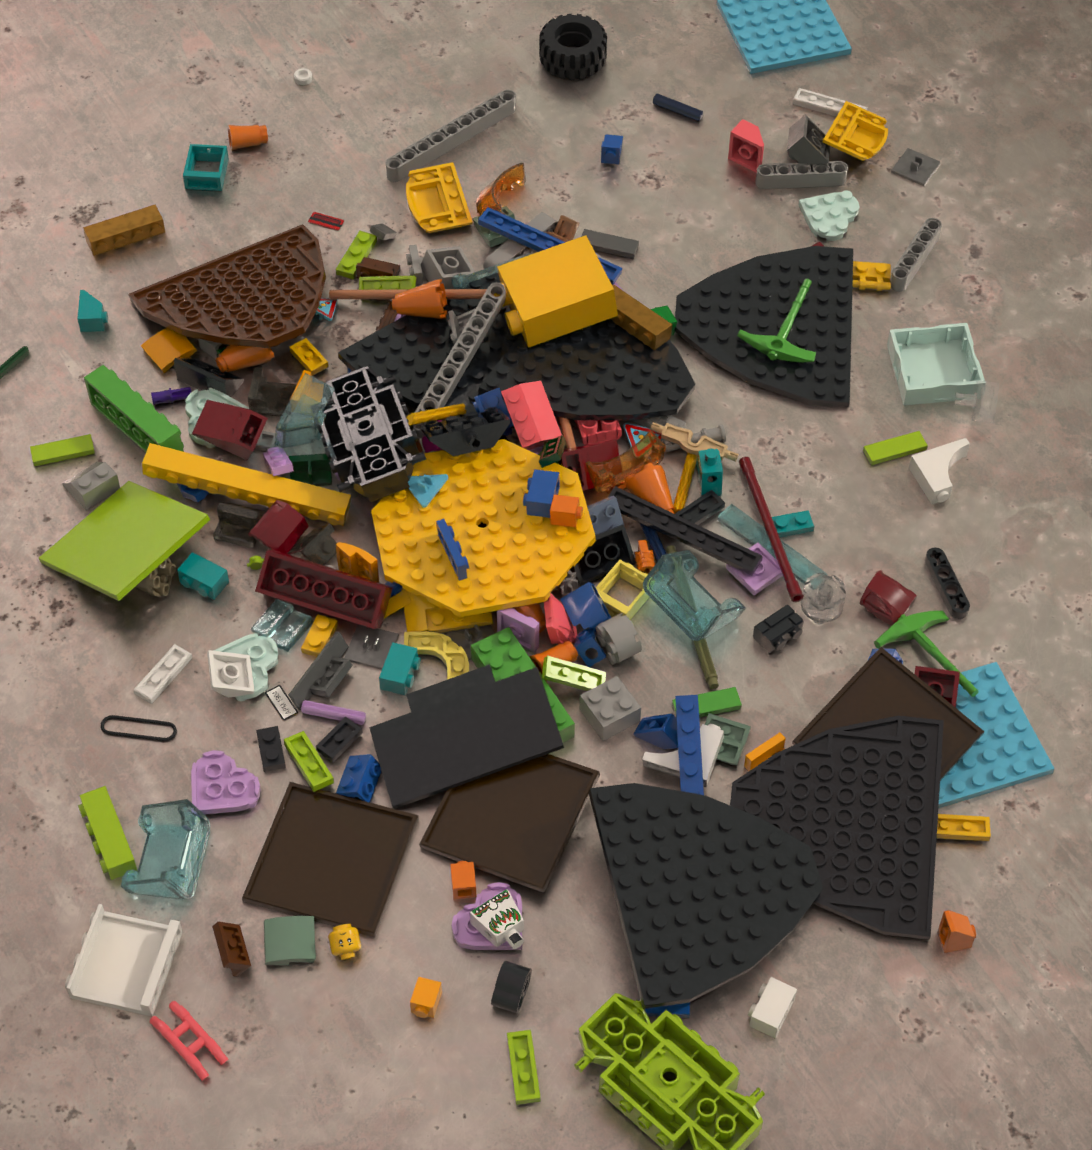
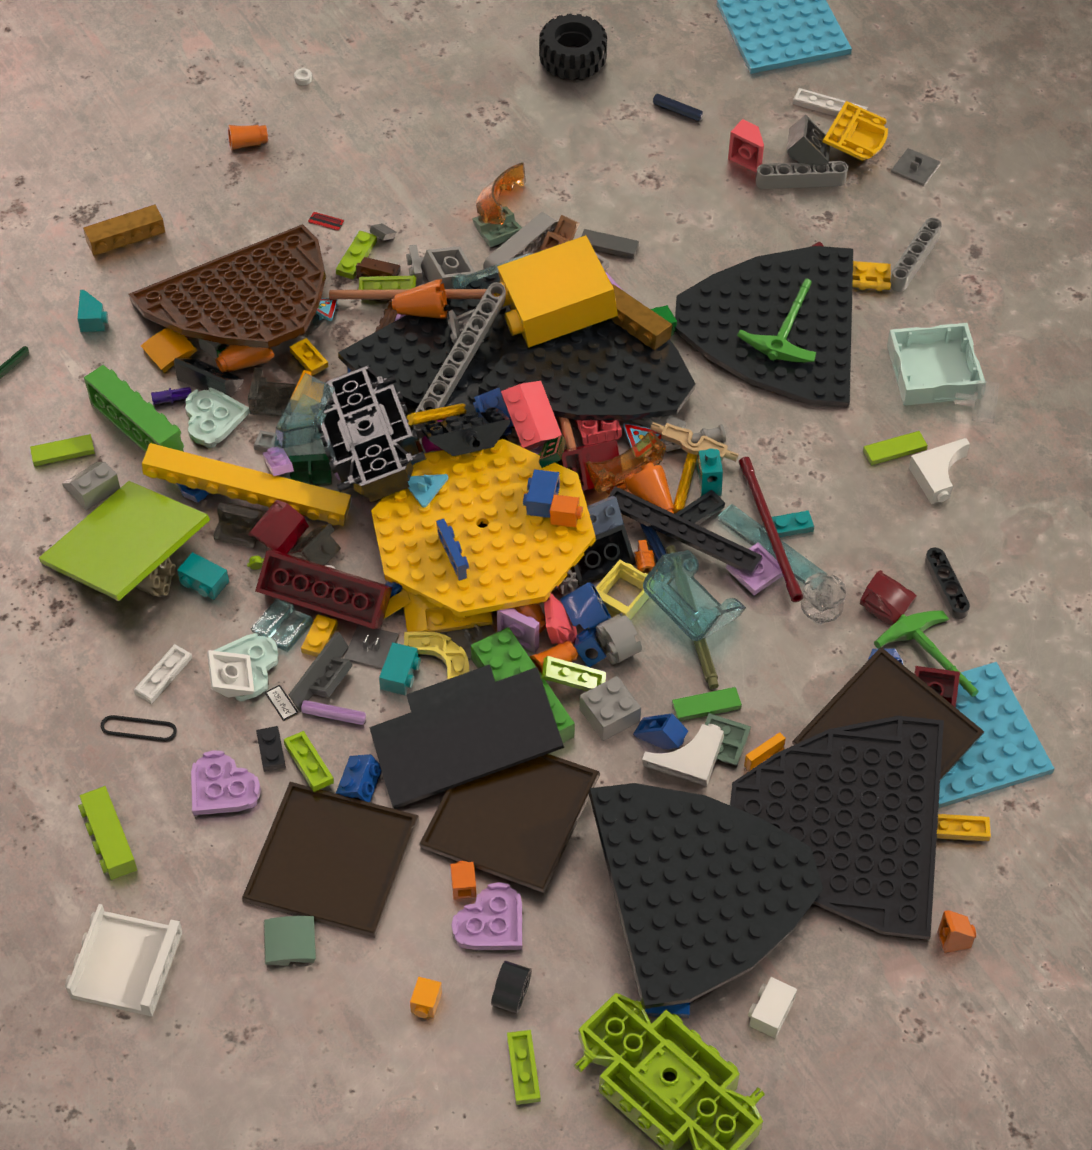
clear light blue windscreen [120,799,210,900] -> none
coral piece [150,1001,229,1081] -> none
teal window [183,144,229,191] -> none
dark red slope [192,400,268,460] -> none
reddish brown bracket [212,921,251,977] -> none
black plate [316,717,363,763] -> none
yellow head [328,924,361,960] -> none
light orange slope [336,542,379,582] -> none
light grey beam [386,90,516,182] -> none
yellow slope [406,162,473,233] -> none
torso [470,889,524,949] -> none
blue plate [478,207,622,285] -> none
blue bracket [601,134,623,164] -> none
blue plate [675,695,704,795] -> none
black brick [753,605,804,653] -> none
light aqua plate [798,190,860,241] -> none

